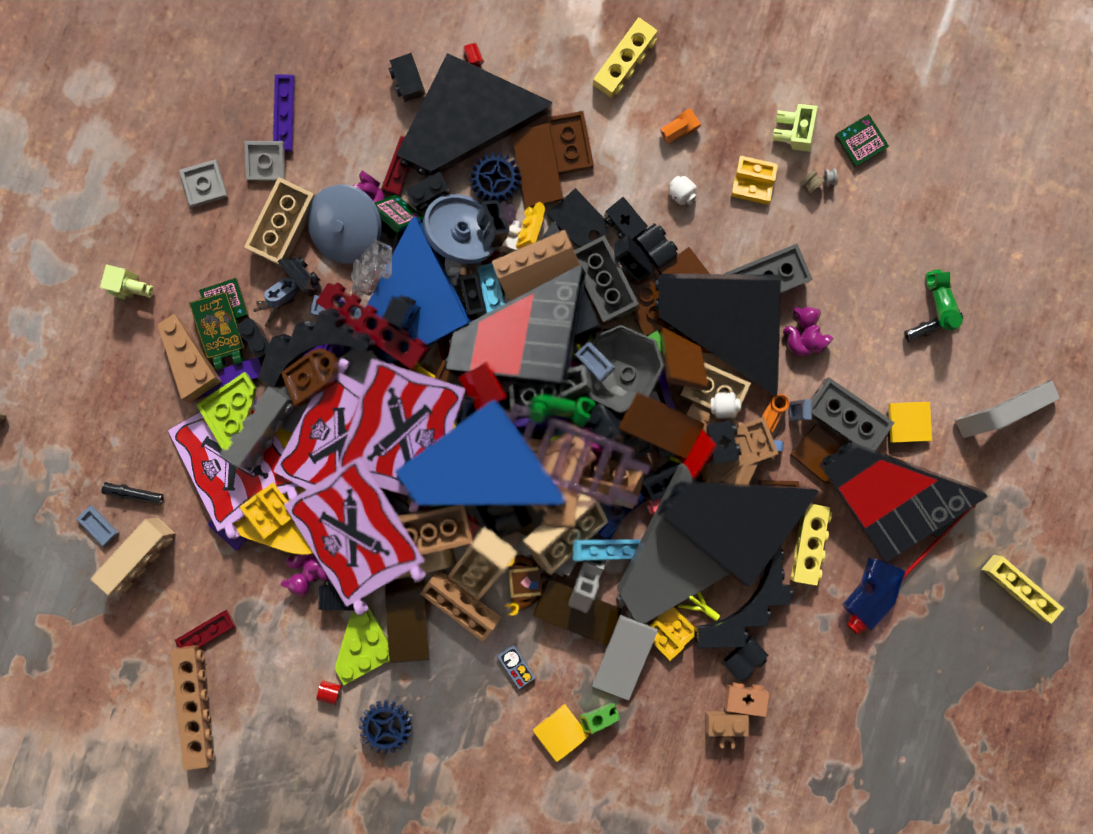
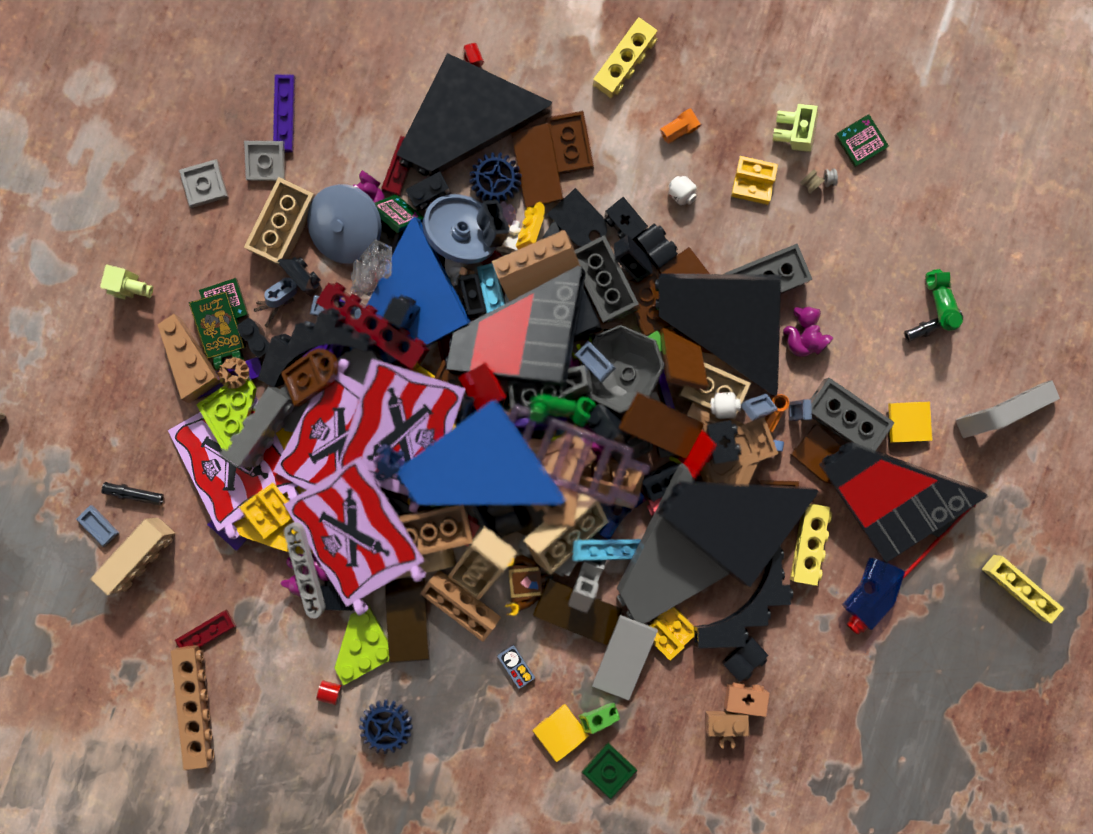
black brick [388,53,426,102] -> none
neon yellow plant [678,592,720,621] -> none
none -> medium nougat gear [218,357,249,389]
none -> light grey beam [284,522,325,618]
none -> dark blue piece [373,444,405,482]
none -> dark green tile [582,742,637,800]
none -> sand blue tile [741,394,778,421]

